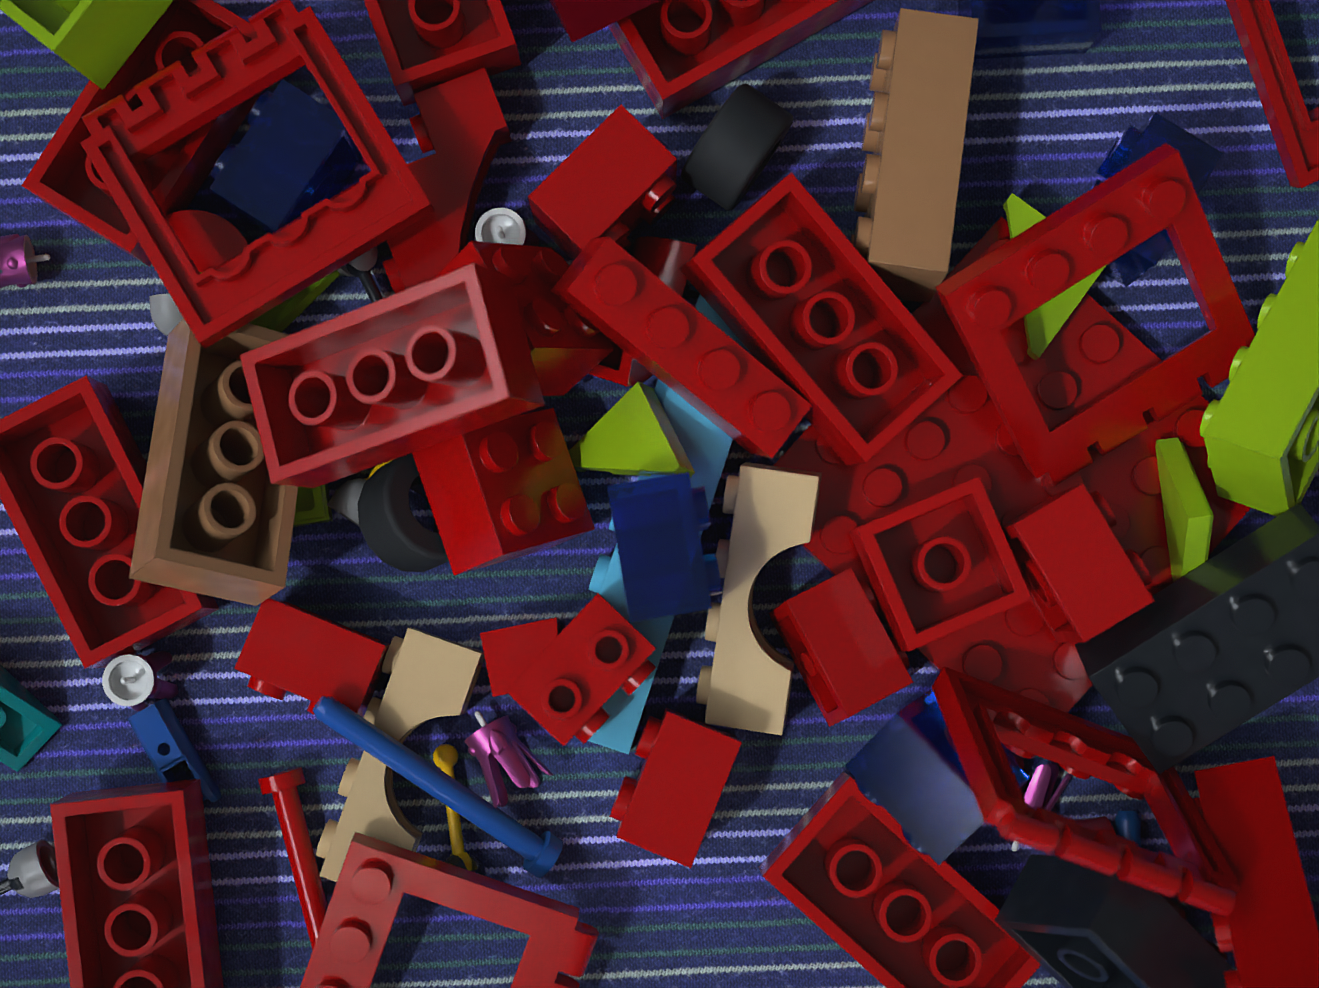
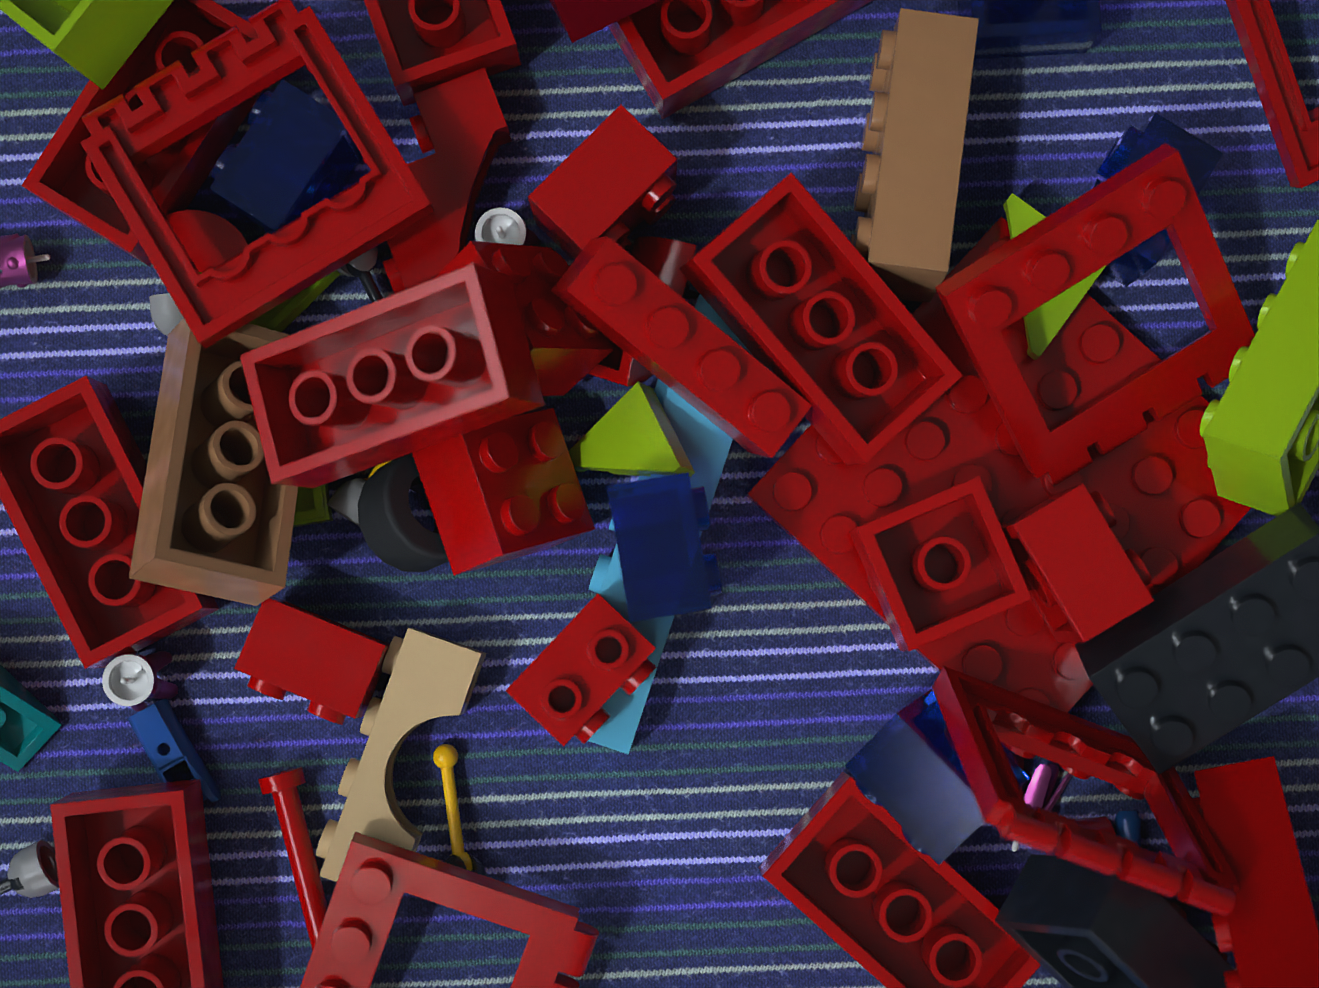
blue bar [313,696,563,878] -> none
flat silver piece [464,711,553,808] -> none
red brick [480,617,560,697] -> none
red brick [609,707,742,868] -> none
black tyre [681,83,794,211] -> none
tan arch [696,462,822,735] -> none
red brick [769,568,914,727] -> none
lime tile [1155,437,1214,582] -> none

